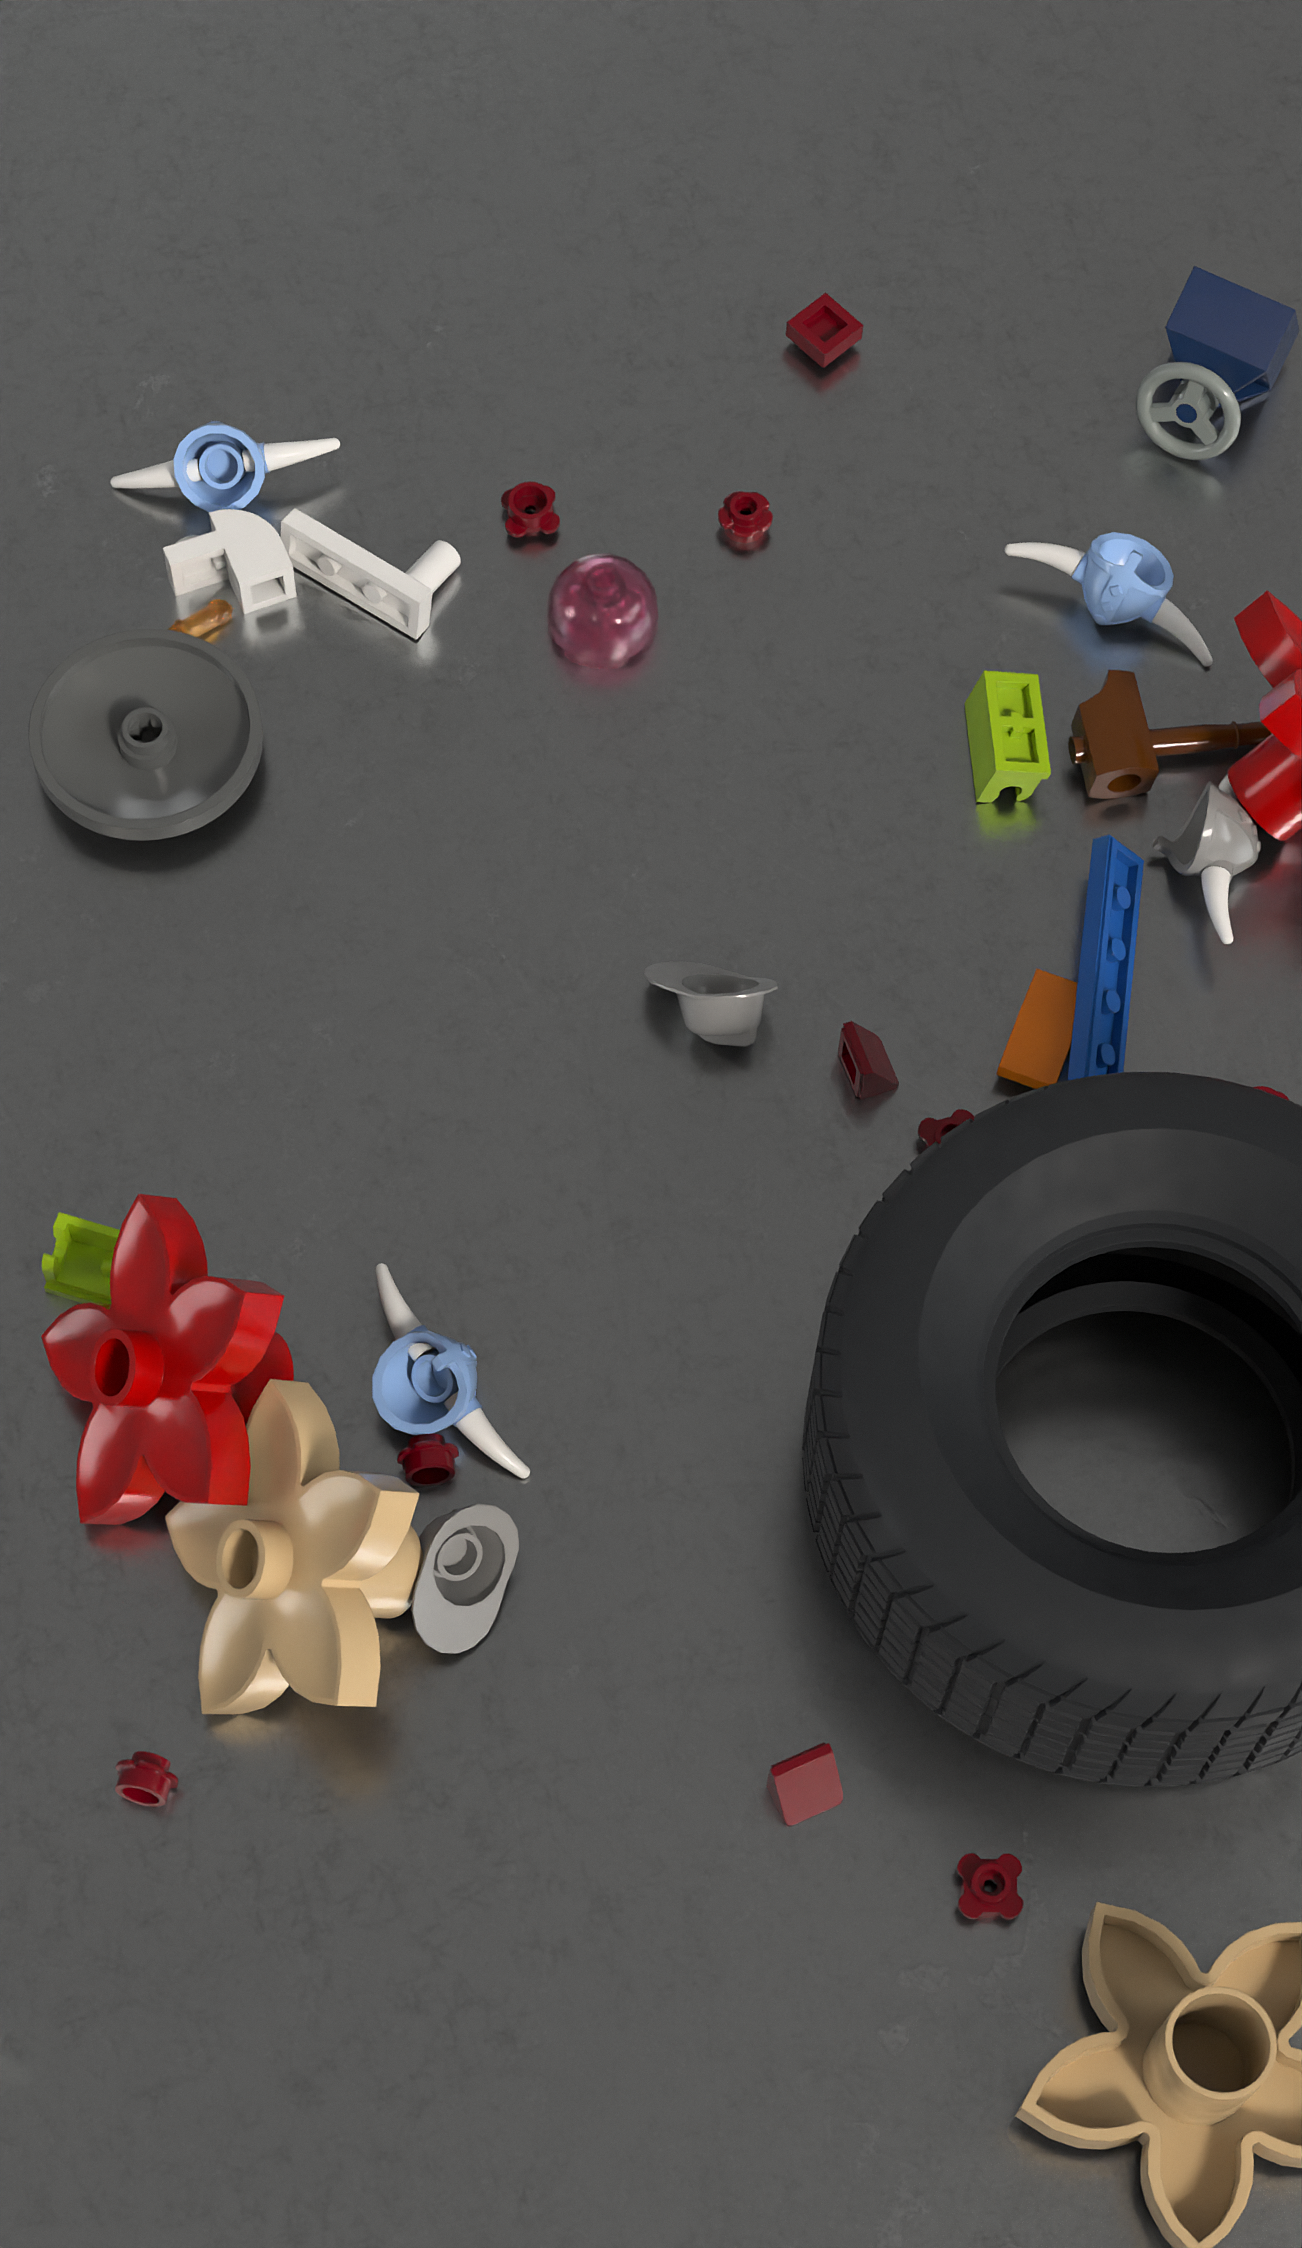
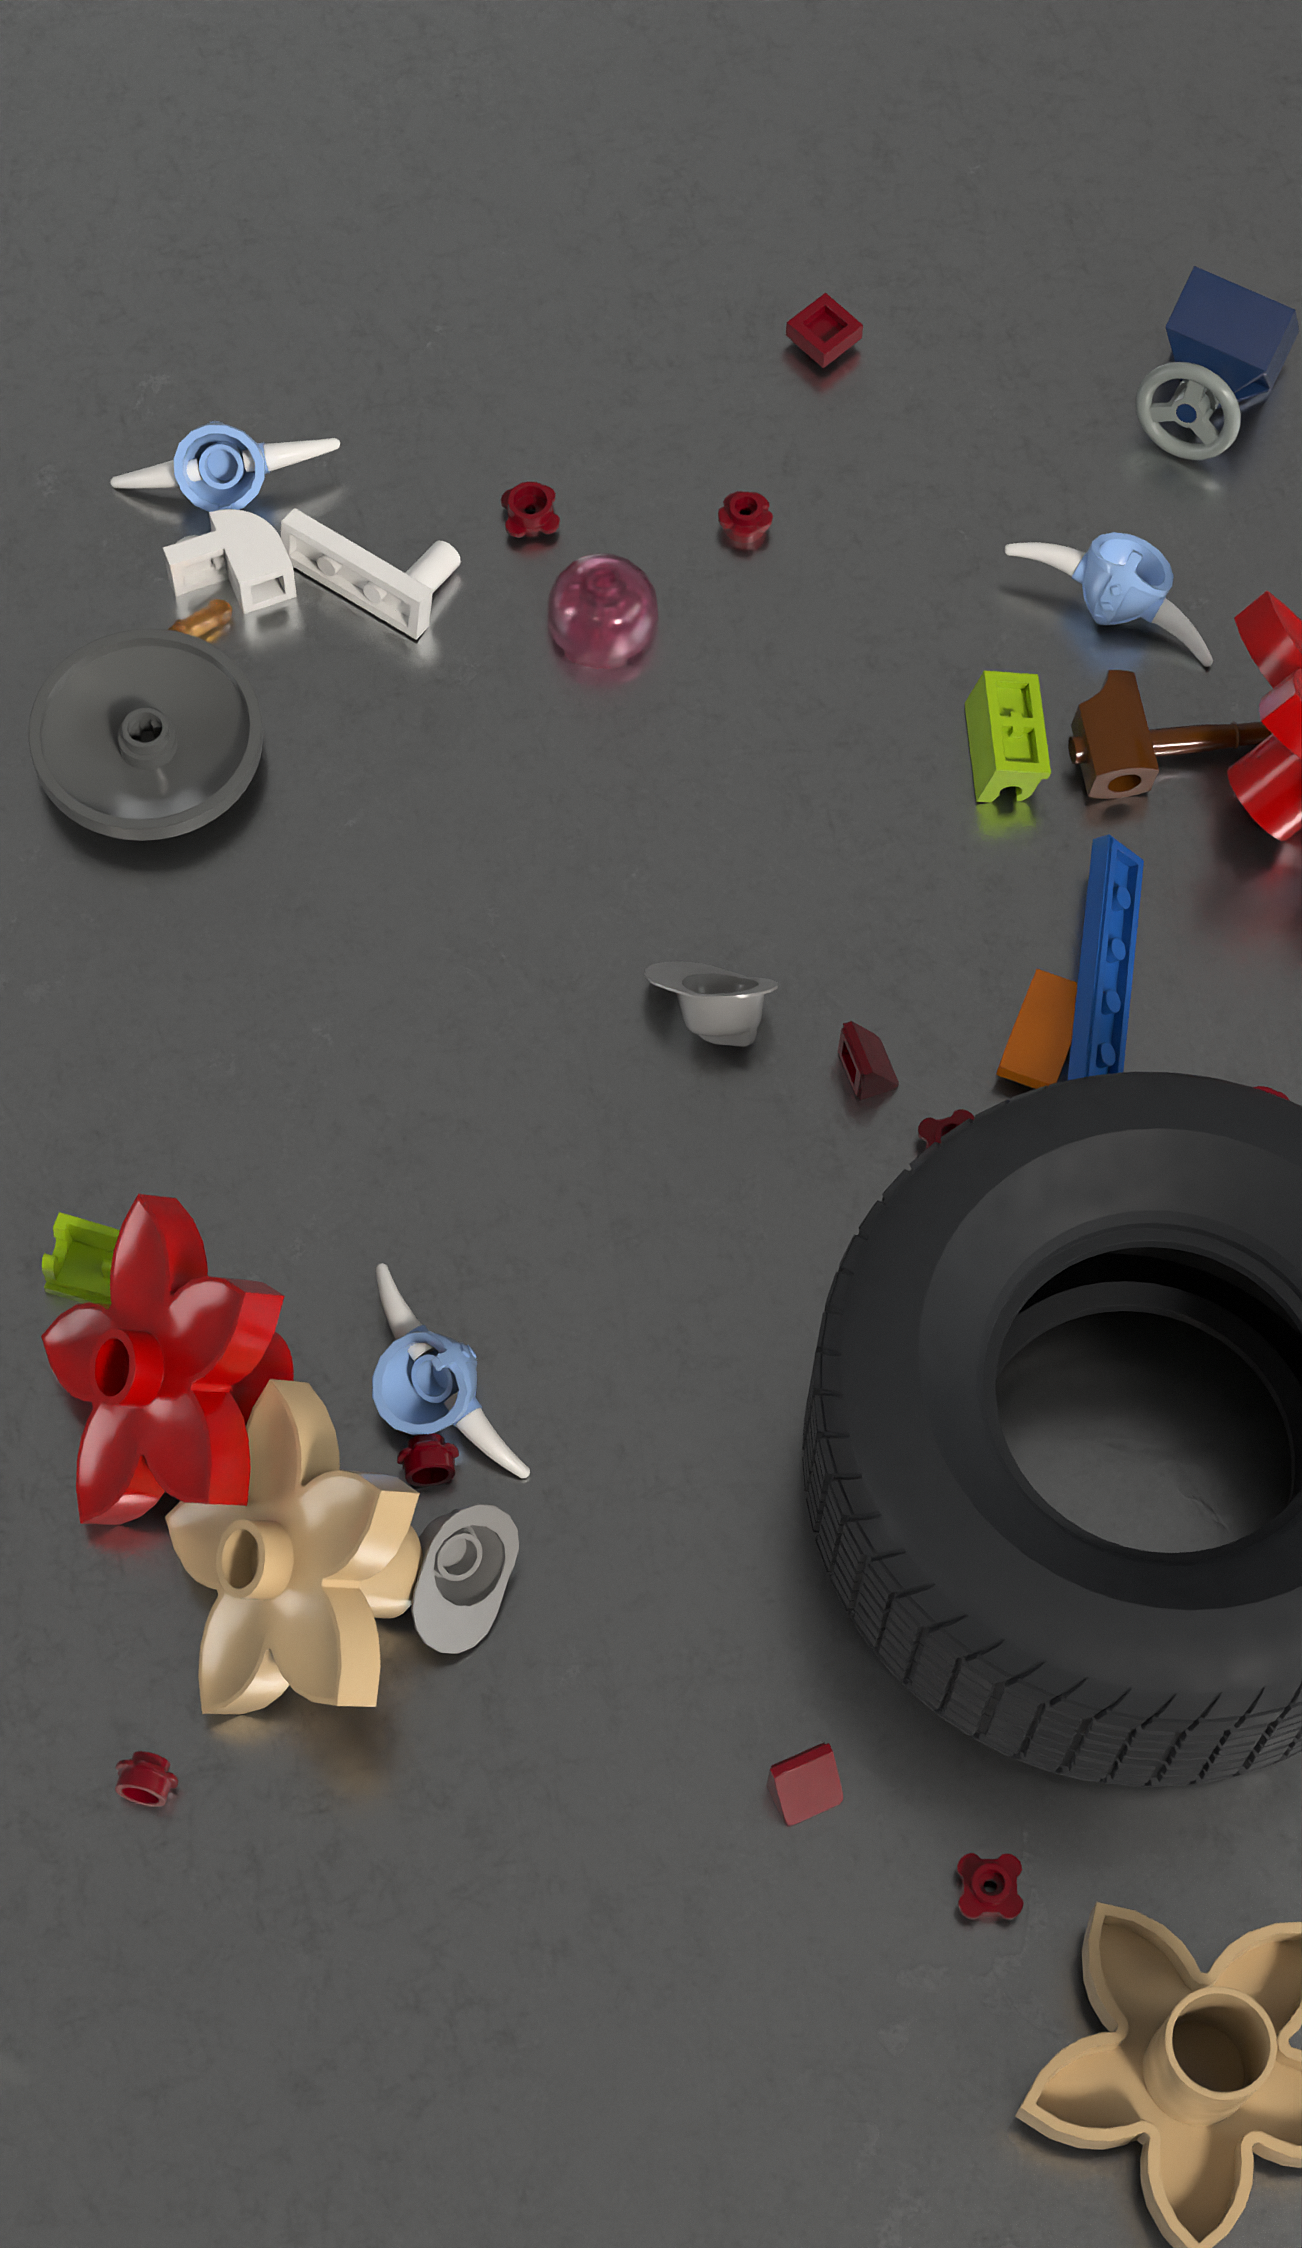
light grey helmet [1153,775,1261,944] -> none

